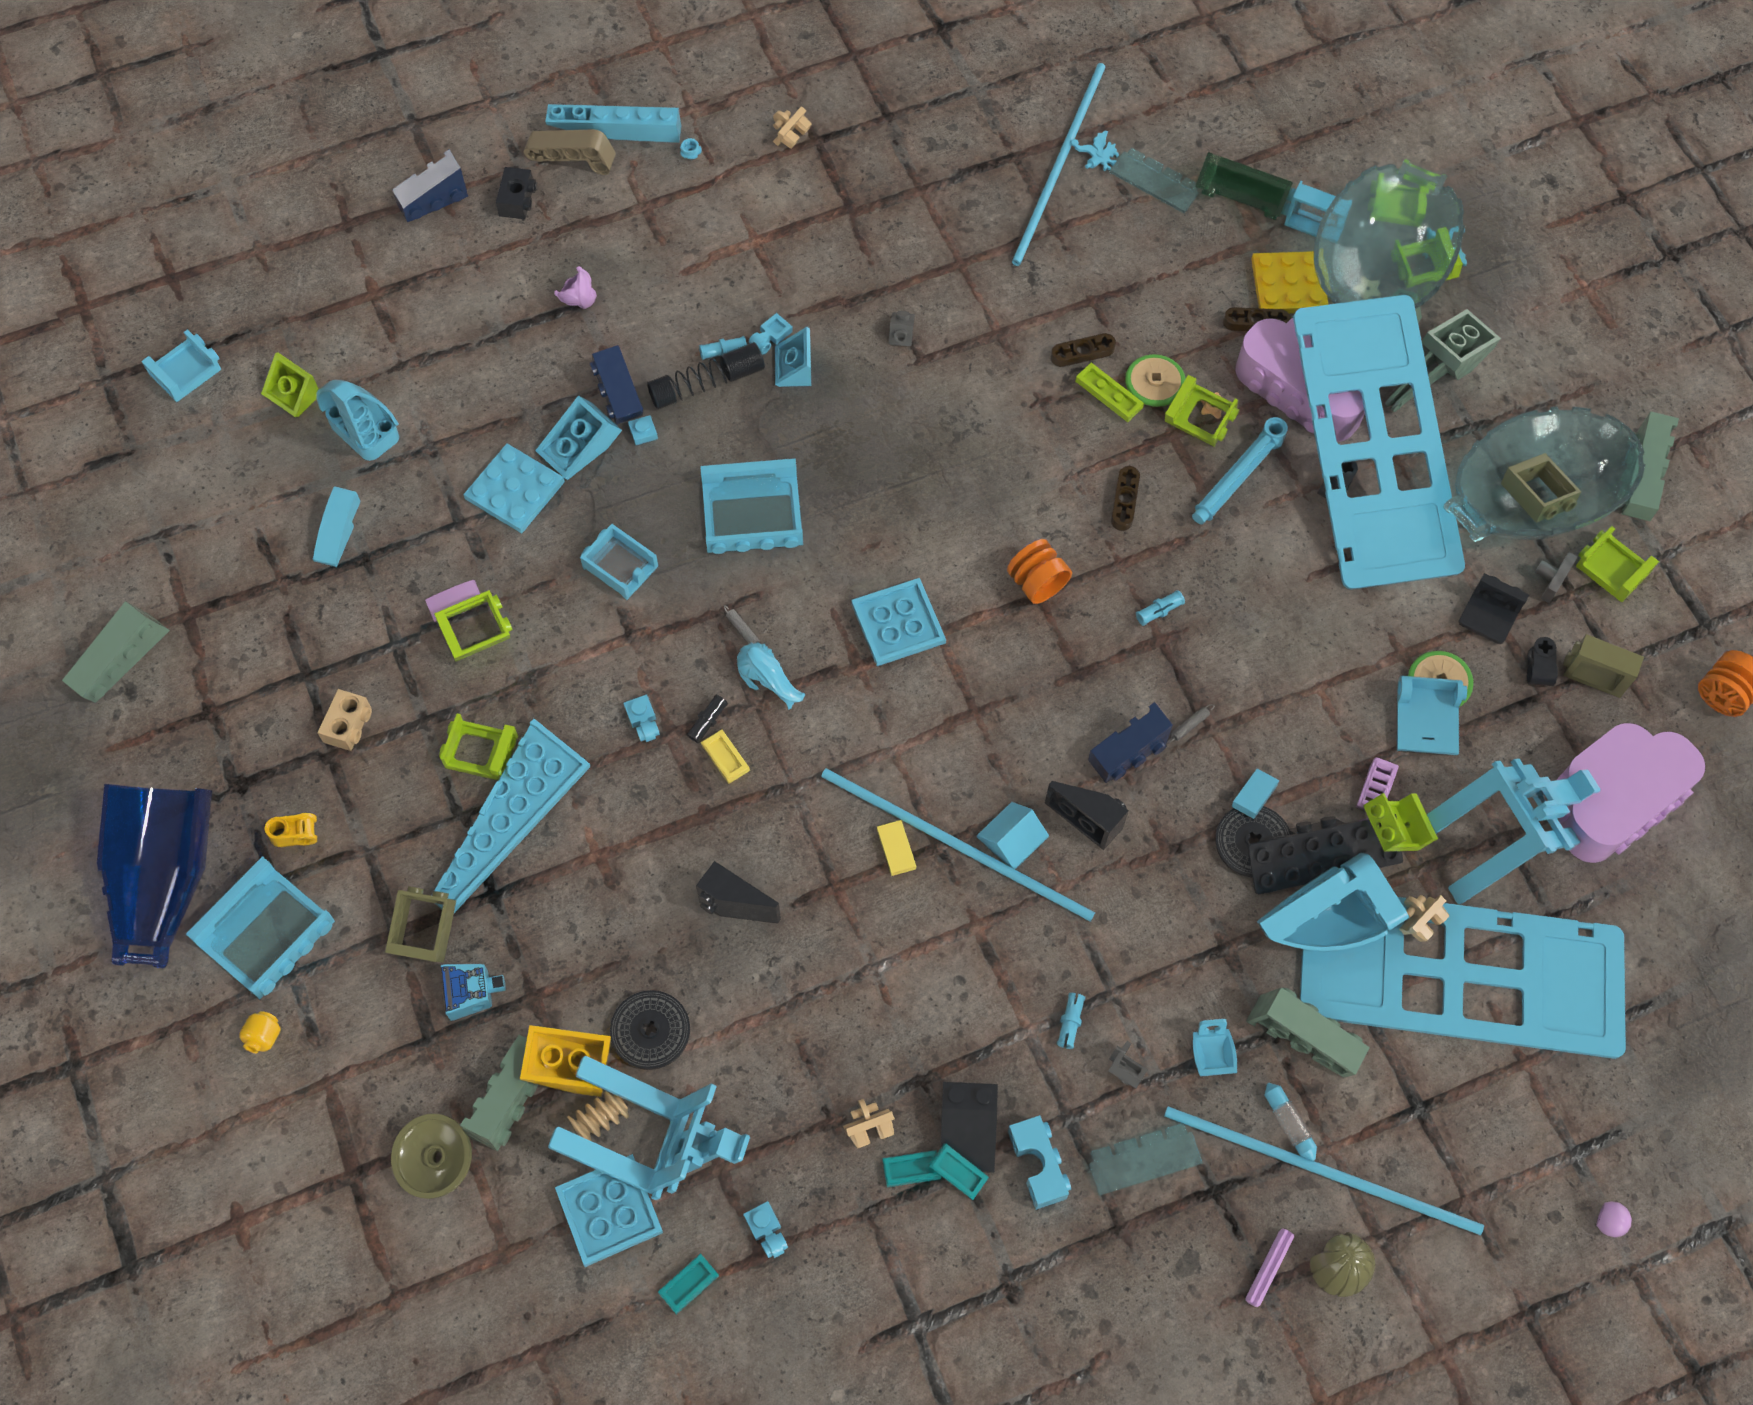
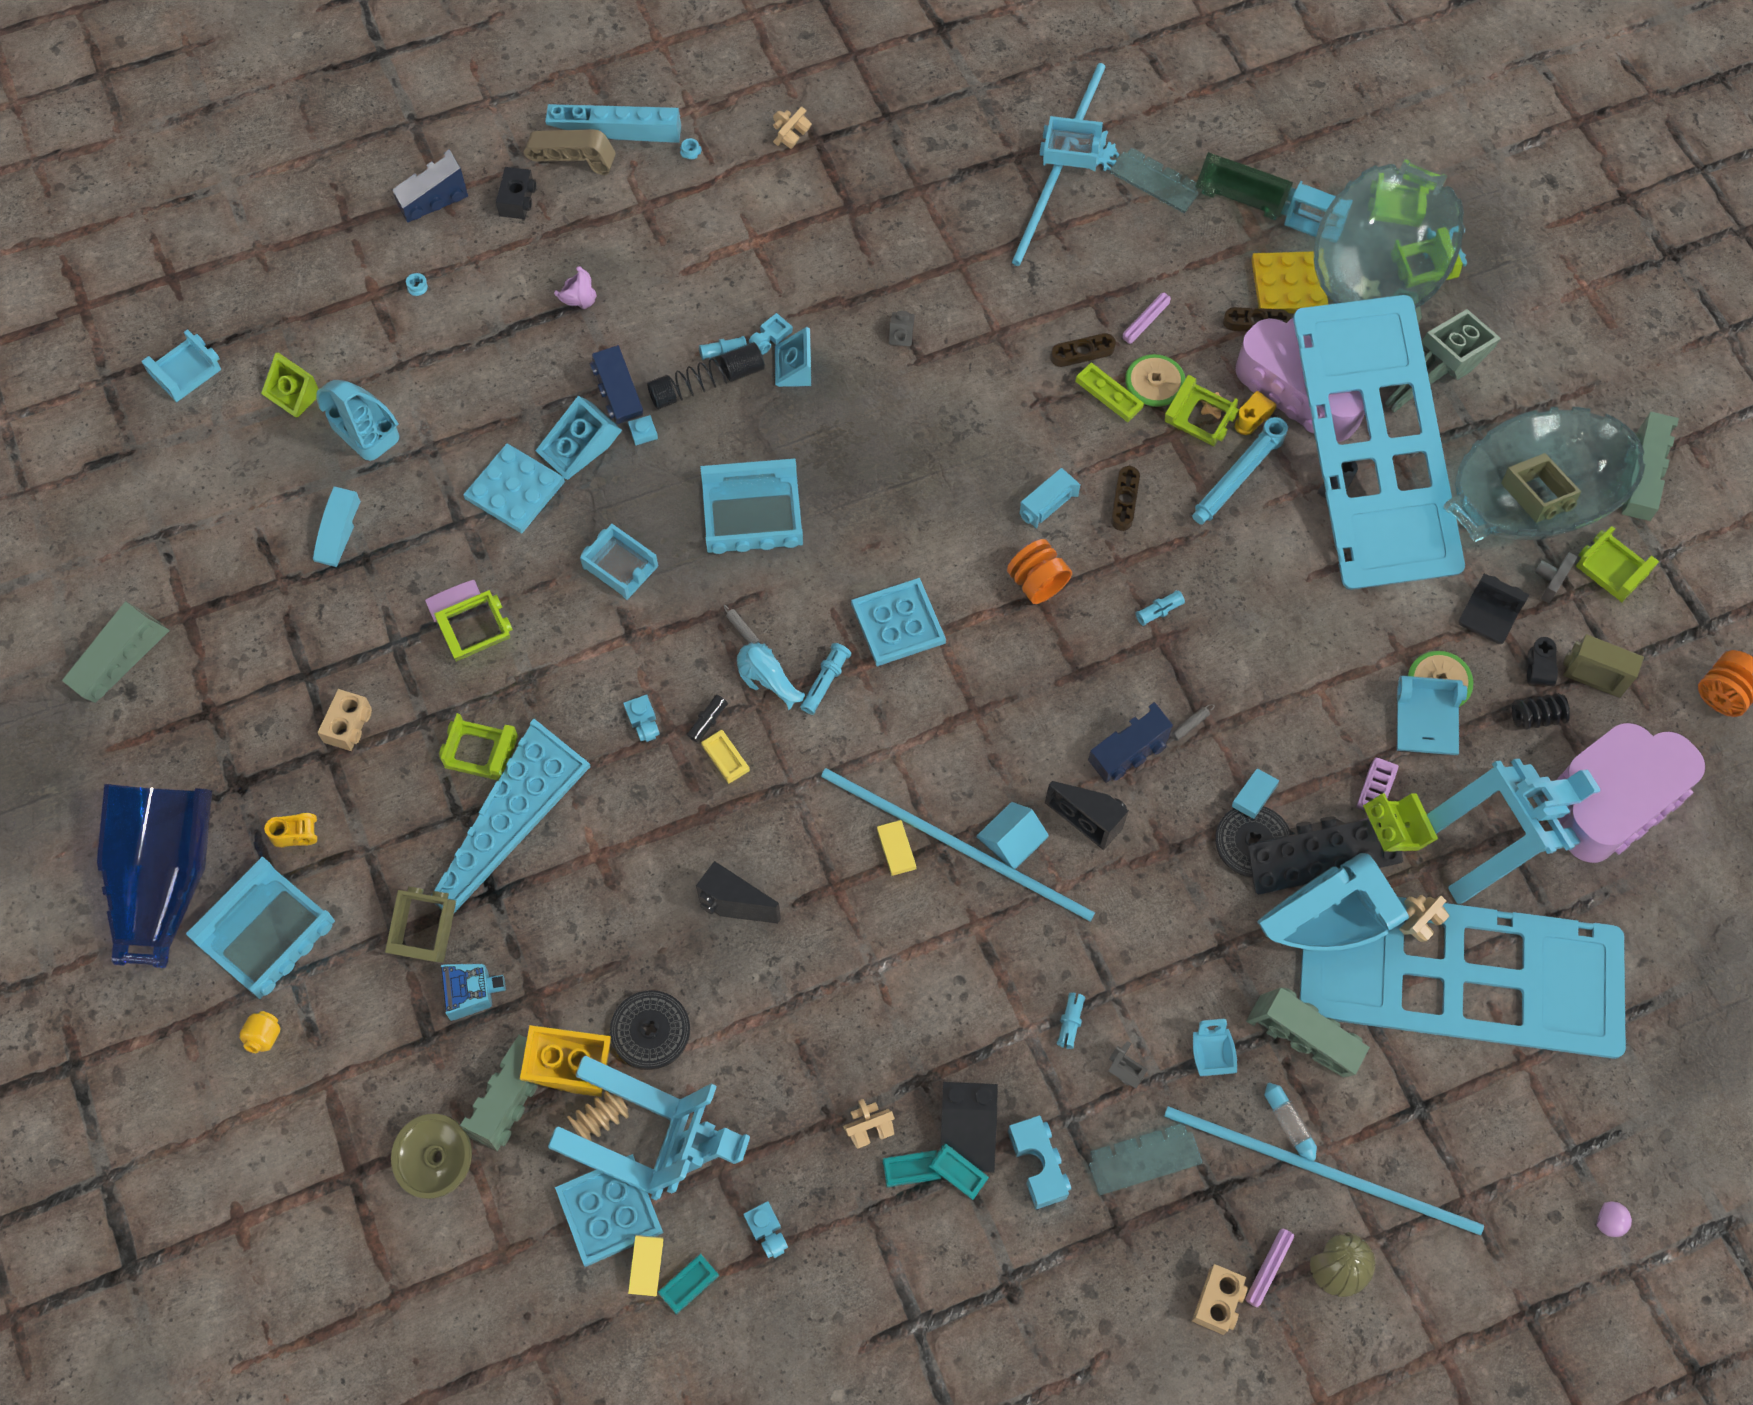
none -> medium azure bush [406,273,428,296]
none -> light yellow tile [628,1235,663,1296]
none -> medium azure pin [800,643,851,715]
none -> medium azure window [1019,468,1081,528]
none -> medium azure window [1040,116,1103,171]
none -> lavender axle [1122,293,1171,344]
none -> tan brick [1192,1264,1248,1335]
none -> yellow piece [1234,391,1277,435]
none -> black piece [1512,693,1570,730]

